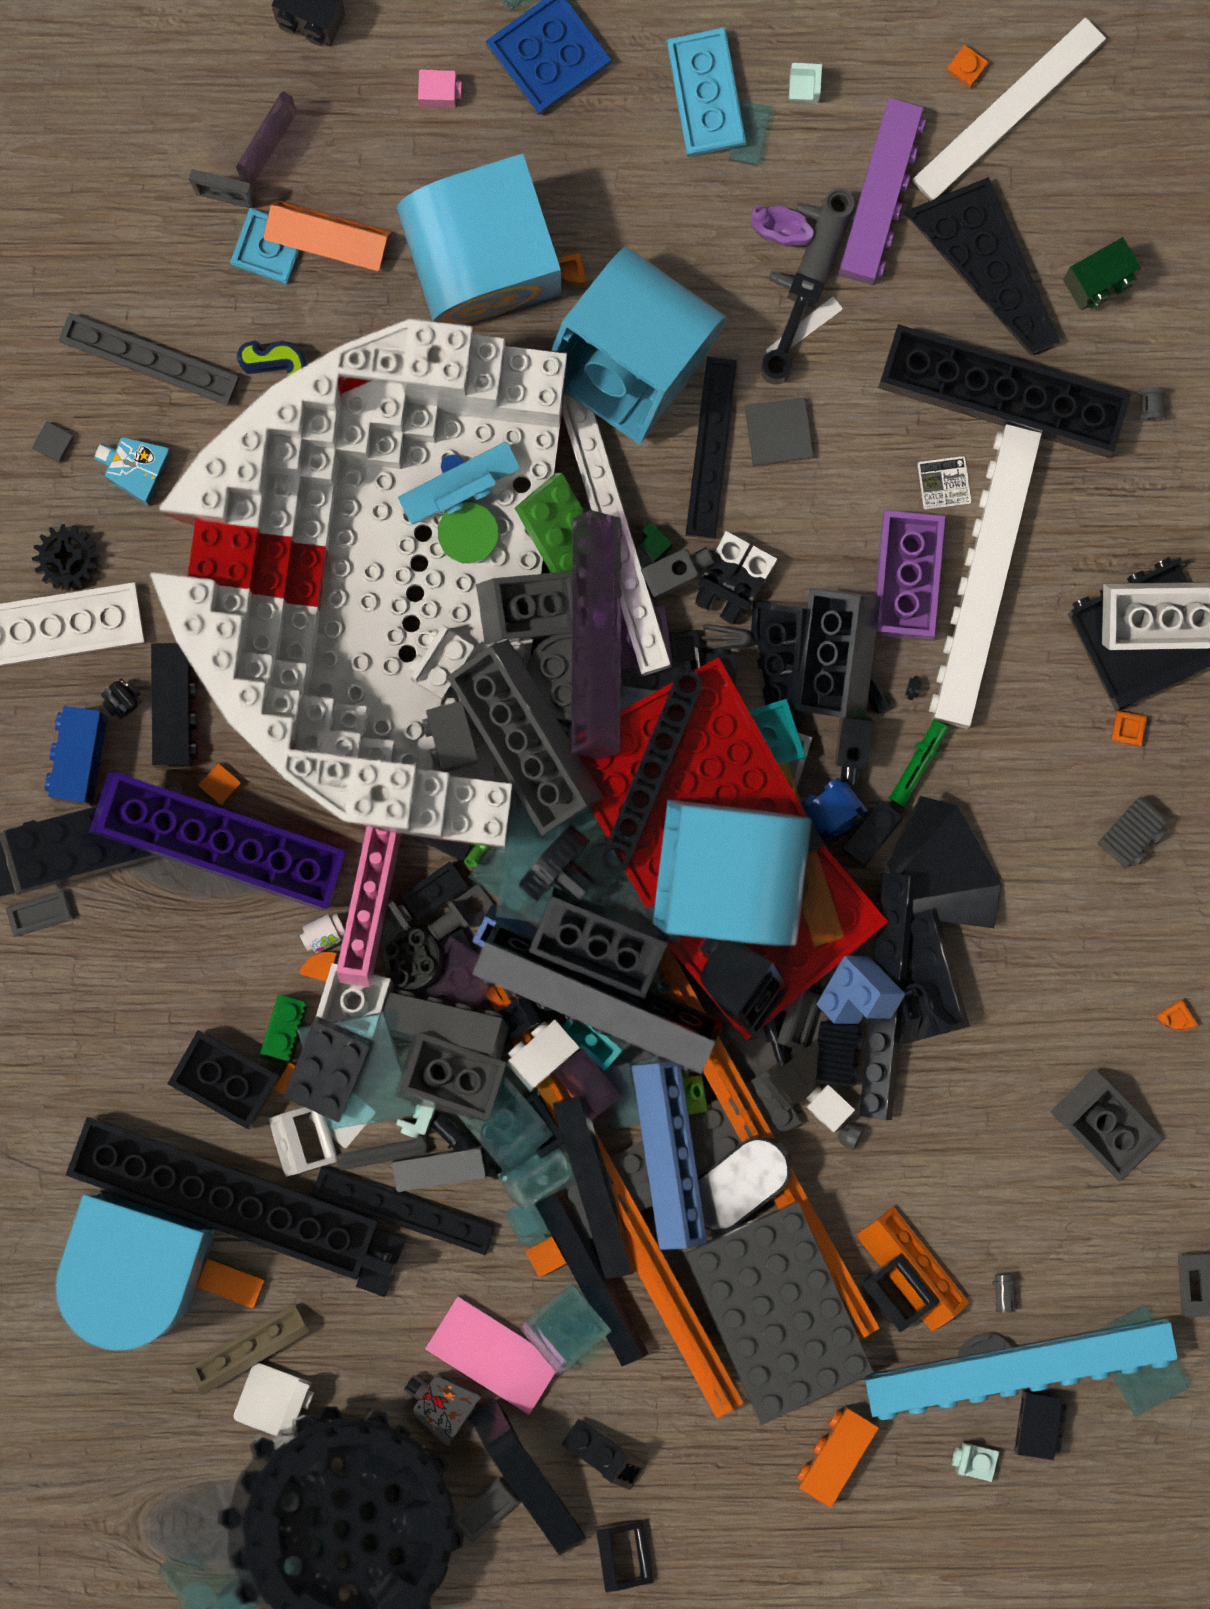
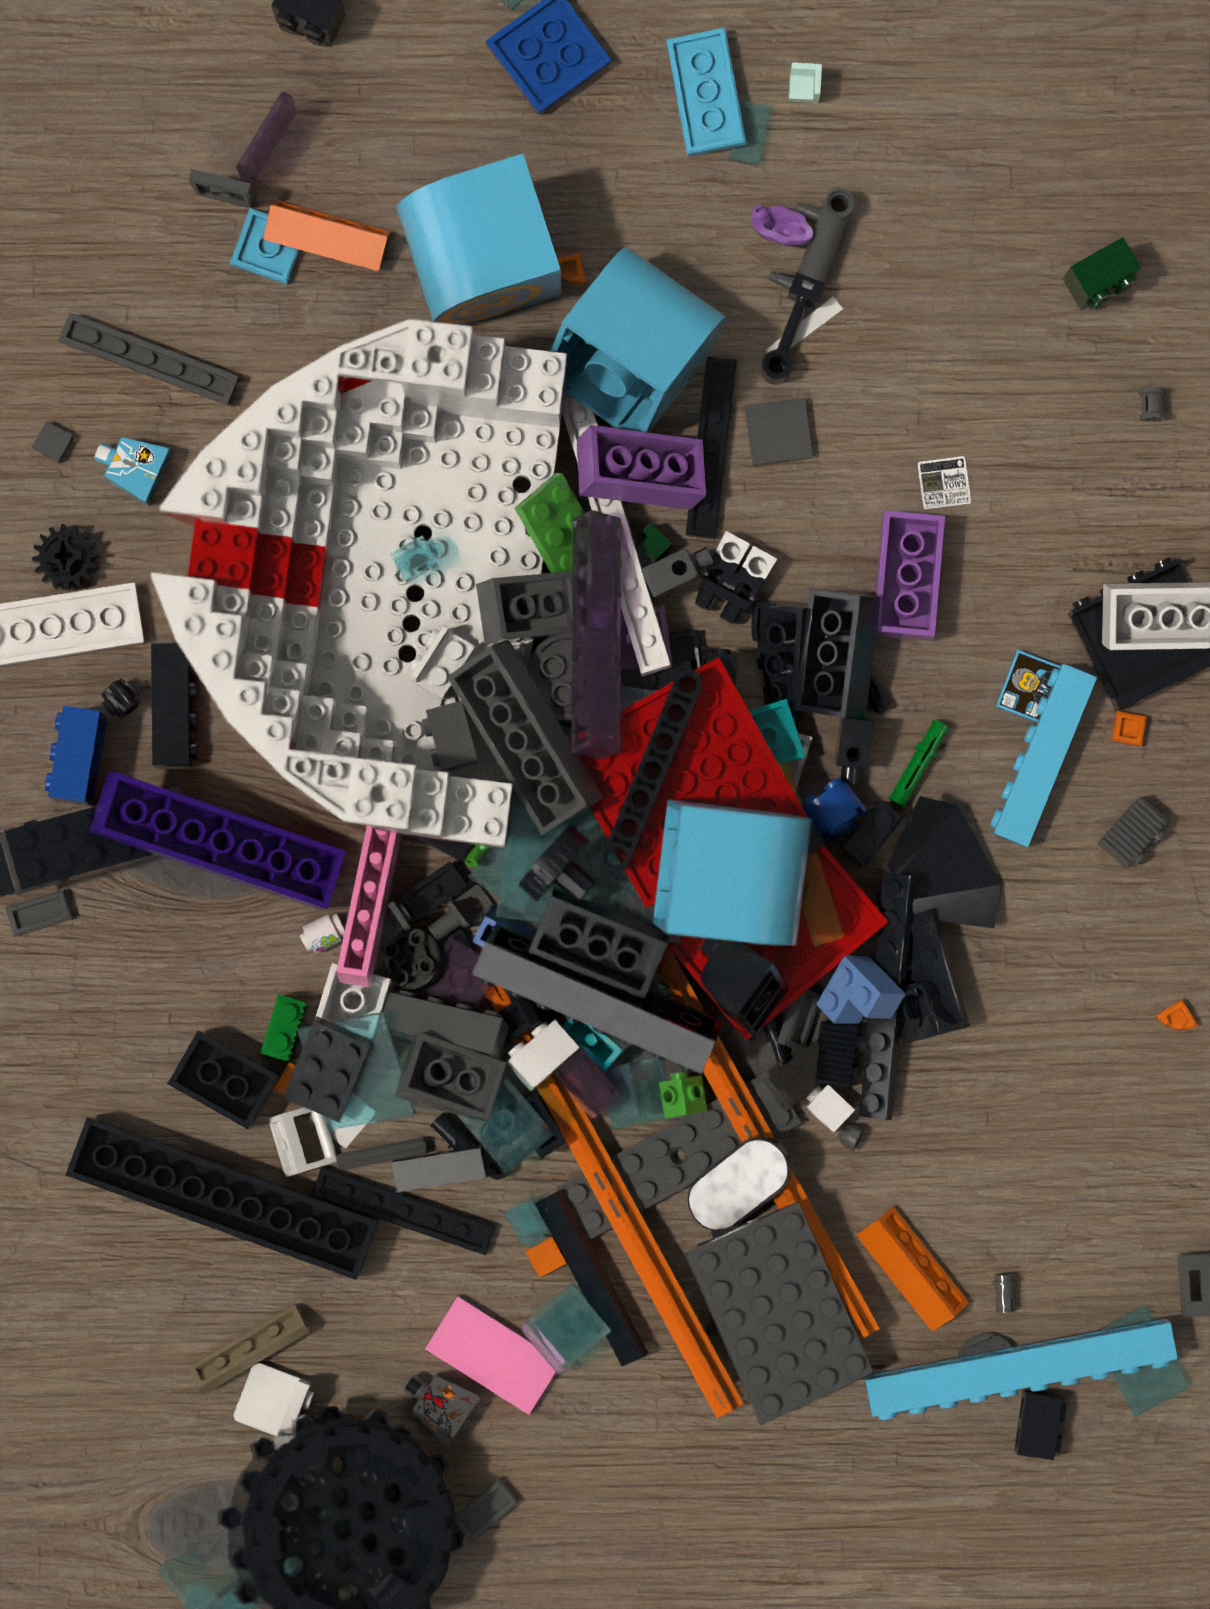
medium azure brick [56,1191,216,1350] -> none
orange tile [196,1258,265,1309] -> none
orange tile [198,763,242,806] -> none
dark blue animal [237,341,307,376] -> none
orange tile [299,952,337,982] -> none
black bracket [356,1228,406,1297] -> none
light aqua bracket [396,1104,436,1139] -> none
medium azure bracket [398,442,520,524] -> none
bright pink brick [418,70,462,108] -> none
bright green tile [438,502,498,564] -> none
blue piece [441,454,464,473] -> none
black beam [470,1399,586,1556] -> none
clear light blue brick [497,1149,574,1209] -> none
black tile [553,1095,636,1279] -> none
black bracket [561,1418,647,1490] -> none
black tile [596,1520,654,1593] -> none
medium blue brick [632,1060,707,1250] -> none
dark grey piece [700,624,755,652] -> none
orange brick [796,1406,879,1508] -> none
medium lavender brick [838,98,926,285] -> none
black tile [862,1253,939,1333] -> none
black brick [878,324,1131,458] -> none
black wing [905,177,1059,355] -> none
black piece [905,676,922,700] -> none
white tile [912,17,1106,201] -> none
white brick [929,424,1041,729] -> none
orange plate [946,44,988,88] -> none
light aqua bracket [952,1442,999,1482] -> none
dark grey slope [1050,1069,1163,1182] -> none
none -> clear light blue brick [390,536,440,584]
none -> medium lavender brick [577,425,706,509]
none -> medium azure brick [989,664,1097,848]
none -> tile [995,650,1060,723]

